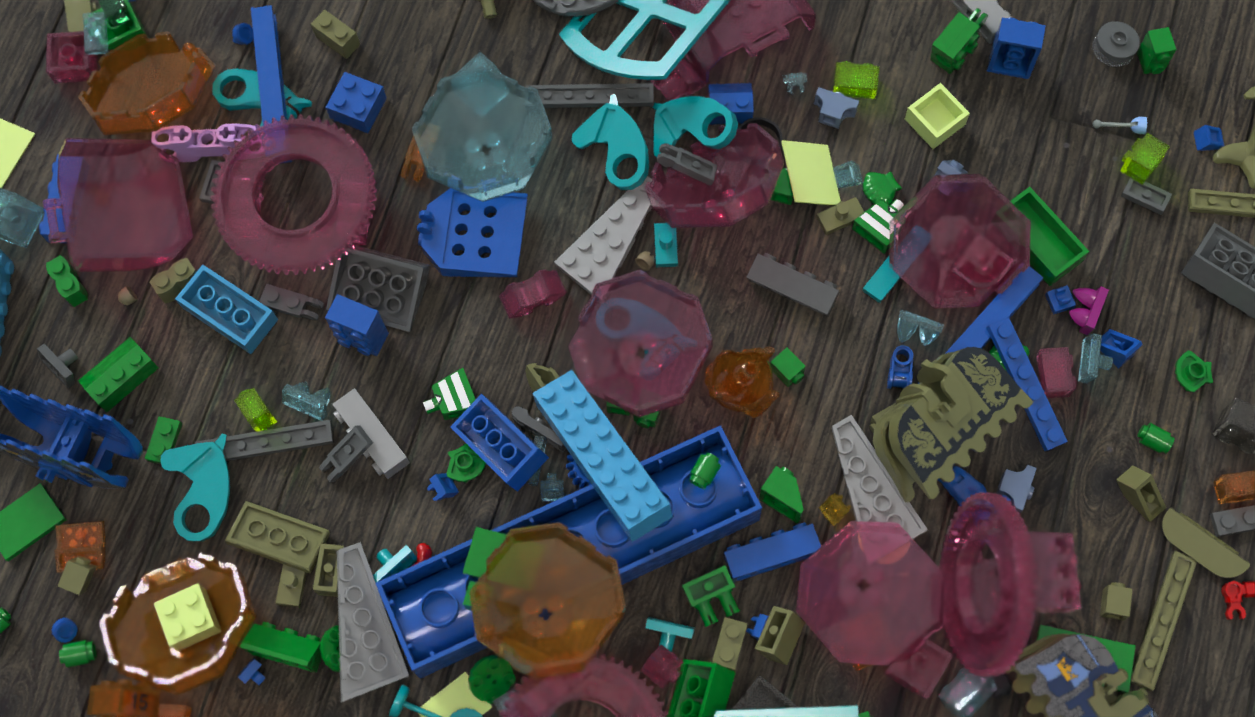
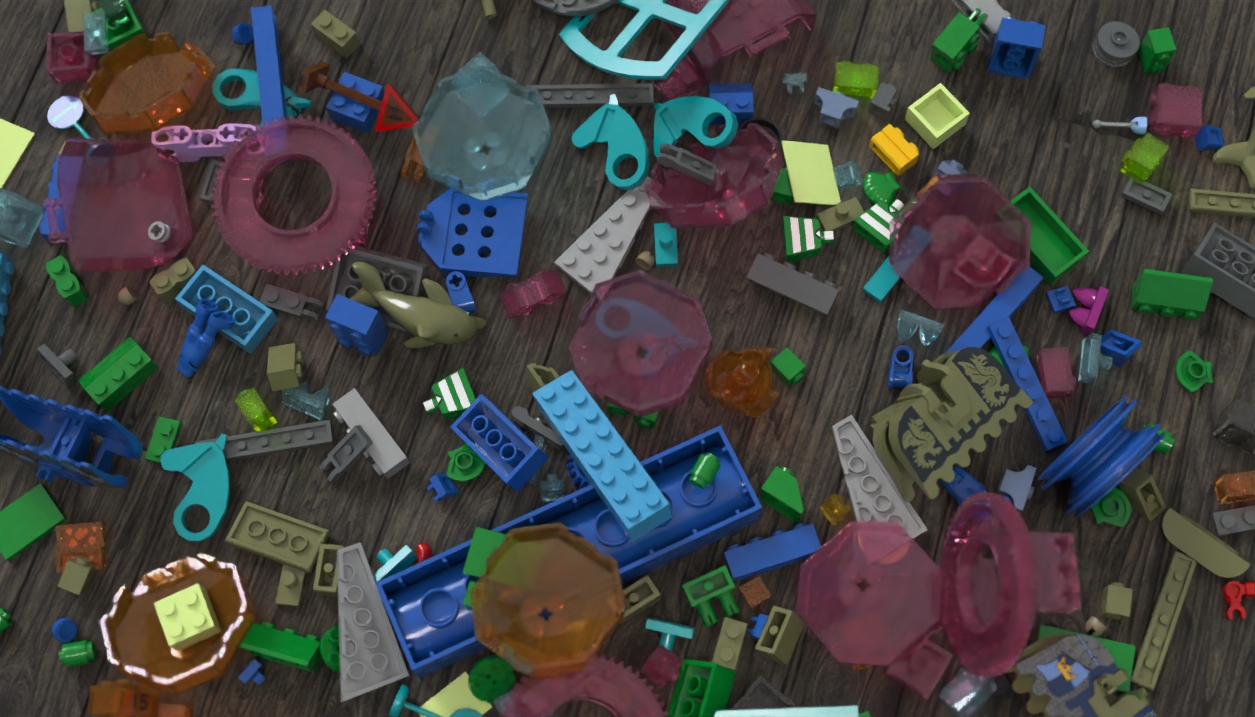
none -> piece [47,96,115,166]
none -> light grey bush [148,221,171,243]
none -> blue piece [177,298,235,377]
none -> olive brick [267,343,304,391]
none -> reddish brown piece [298,62,423,132]
none -> olive animal [349,262,487,348]
none -> blue piece [446,271,477,313]
none -> olive brick [608,575,661,625]
none -> clear orange plate [739,576,772,609]
none -> green torso [782,216,834,263]
none -> dark grey brick [868,82,898,121]
none -> yellow brick [869,124,919,177]
none -> blue wheel [1038,396,1166,518]
none -> dark tan hinge [1085,616,1107,637]
none -> green animal [1091,487,1132,527]
none -> green slope [1131,269,1213,320]
none -> clear pink brick [1149,83,1203,138]

